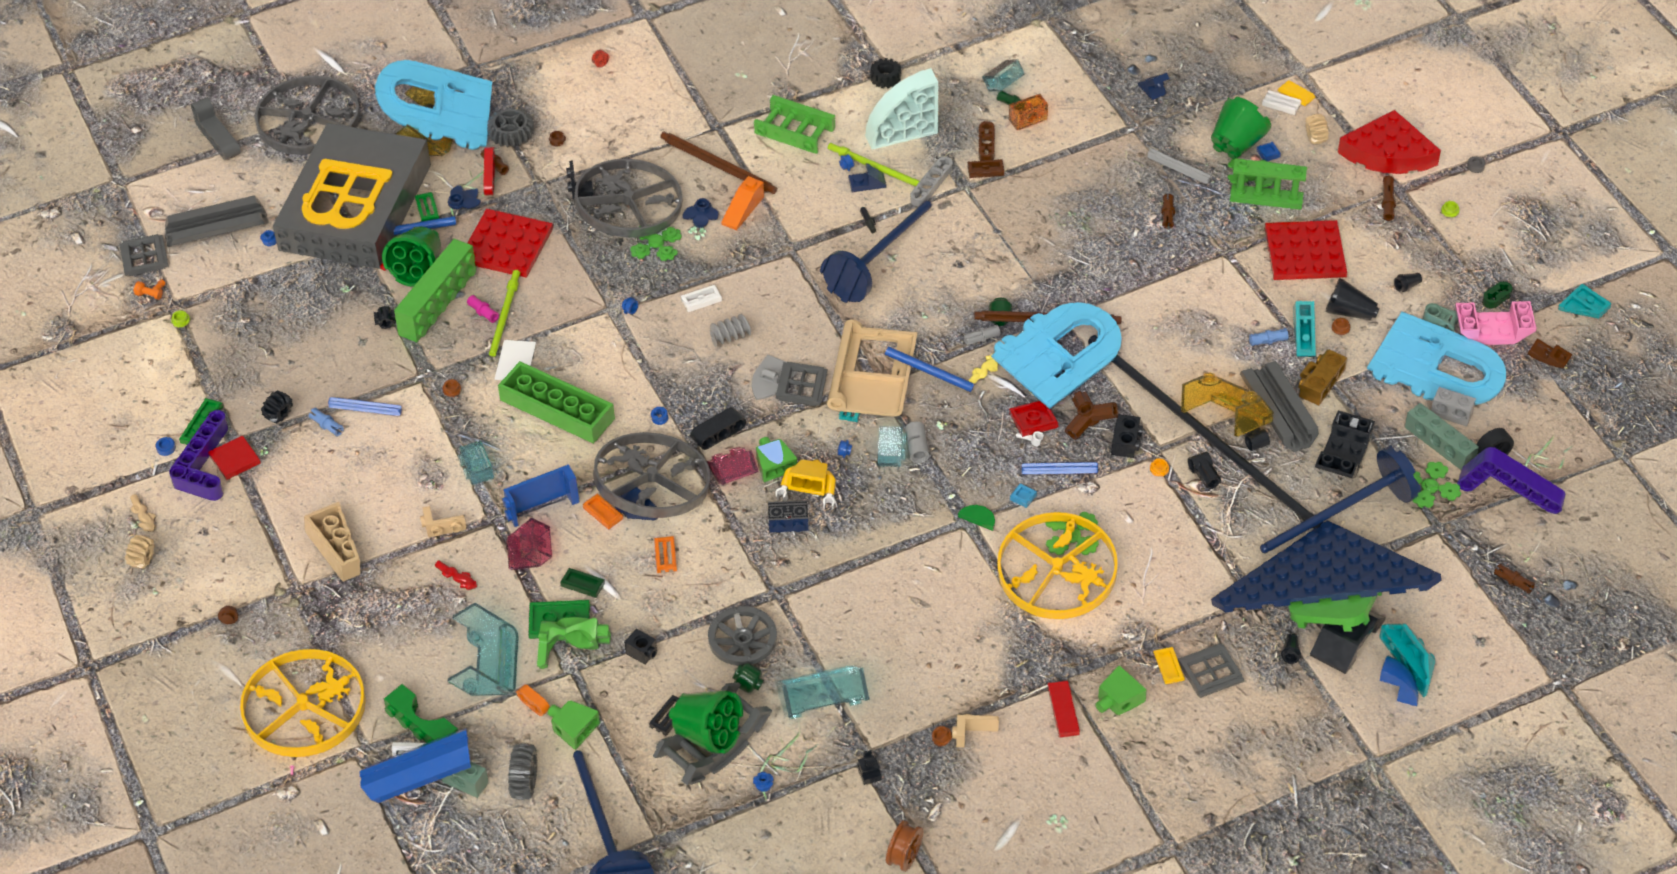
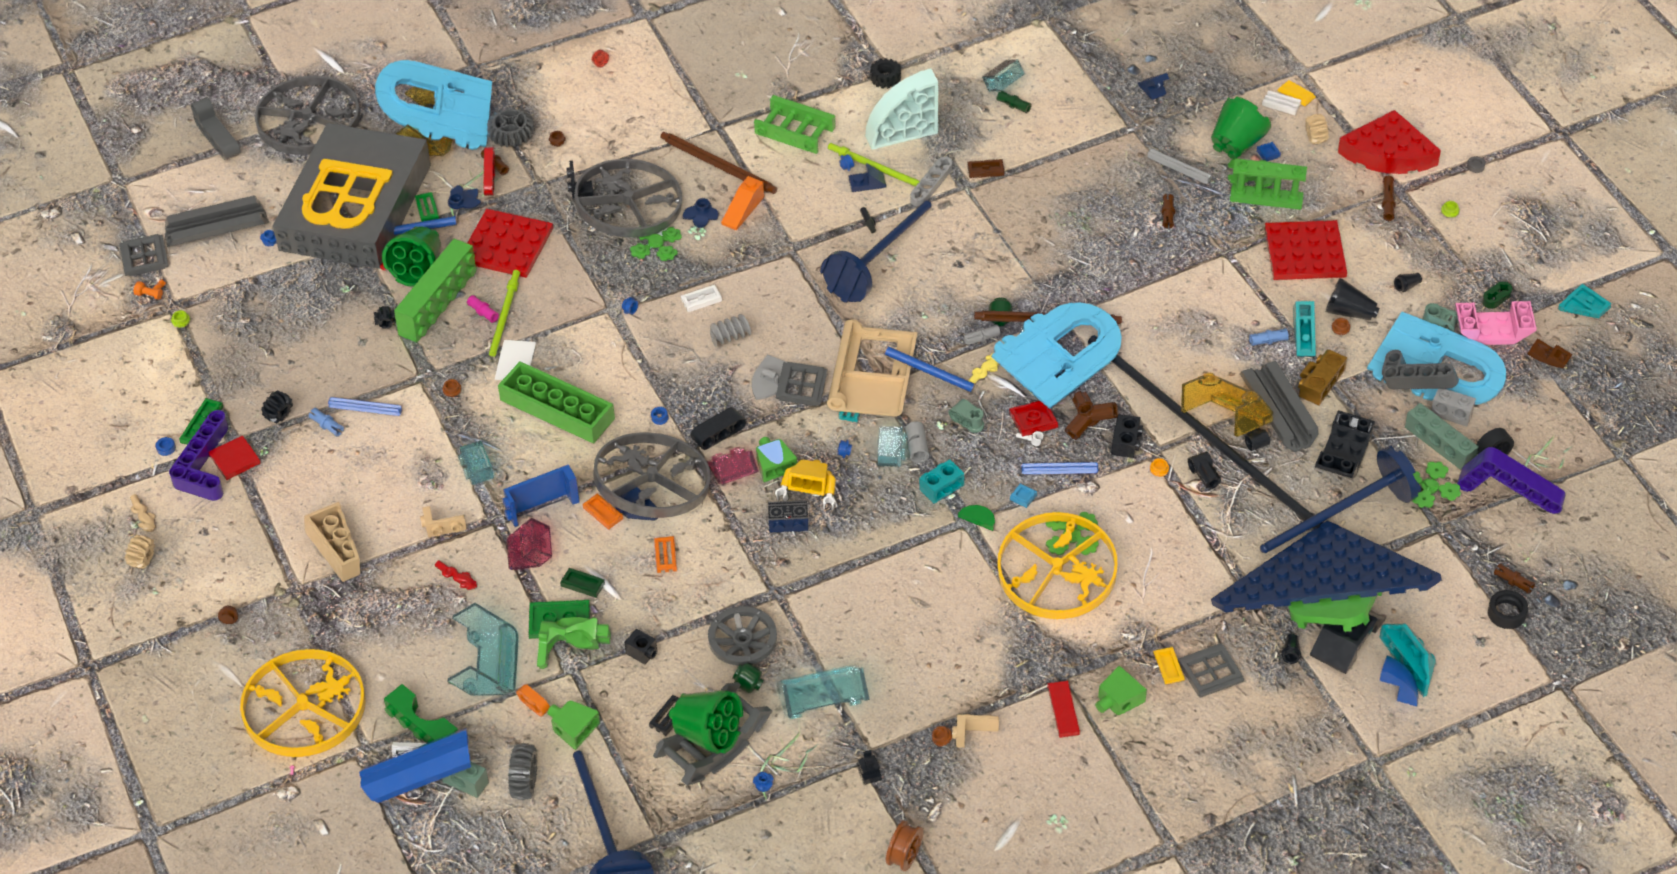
reddish brown beam [979,121,995,161] -> none
clear orange brick [1009,94,1048,131] -> none
none -> teal brick [919,459,965,504]
none -> sand green piece [948,399,984,433]
none -> dark grey beam [1382,349,1459,390]
none -> black tyre [1488,590,1528,629]

